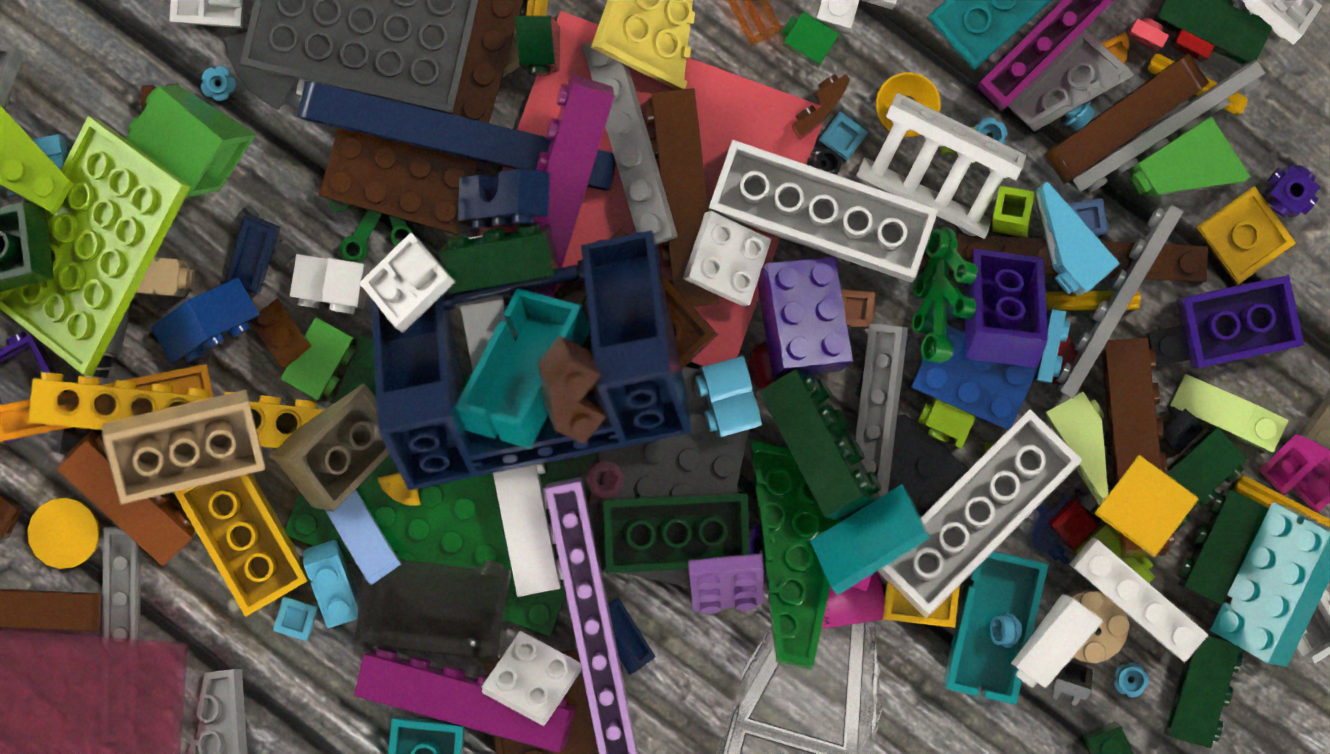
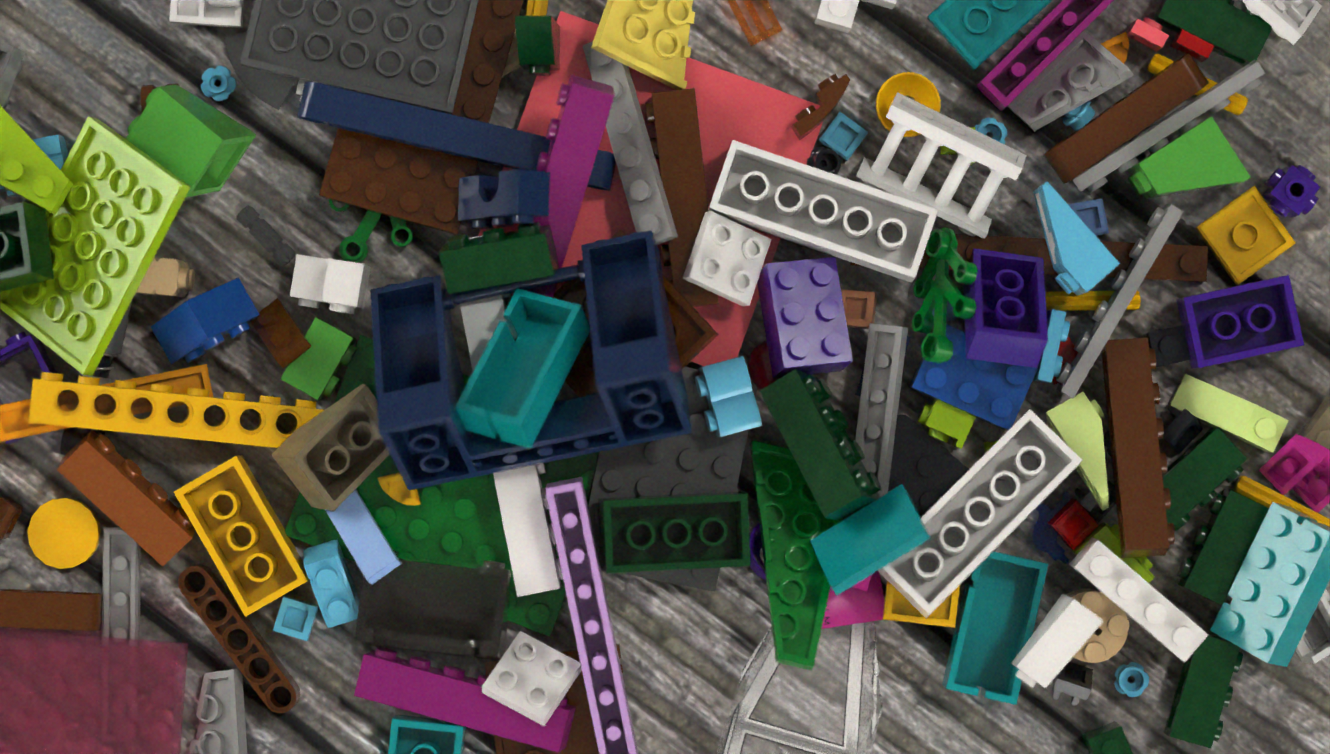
tan brick [103,390,265,504] -> none
dark blue tile [224,214,281,294] -> none
white plate [359,233,455,333] -> none
reddish brown brick [538,336,606,444] -> none
clear pink brick [584,460,624,498] -> none
dark blue tile [608,597,655,675] -> none
medium lavender plate [688,554,763,614] -> none
green brick [781,11,839,68] -> none
medium azure plate [990,612,1022,648] -> none
lime brick [992,185,1035,238] -> none
yellow tile [1095,455,1199,558] -> none
none -> reddish brown beam [178,564,301,713]

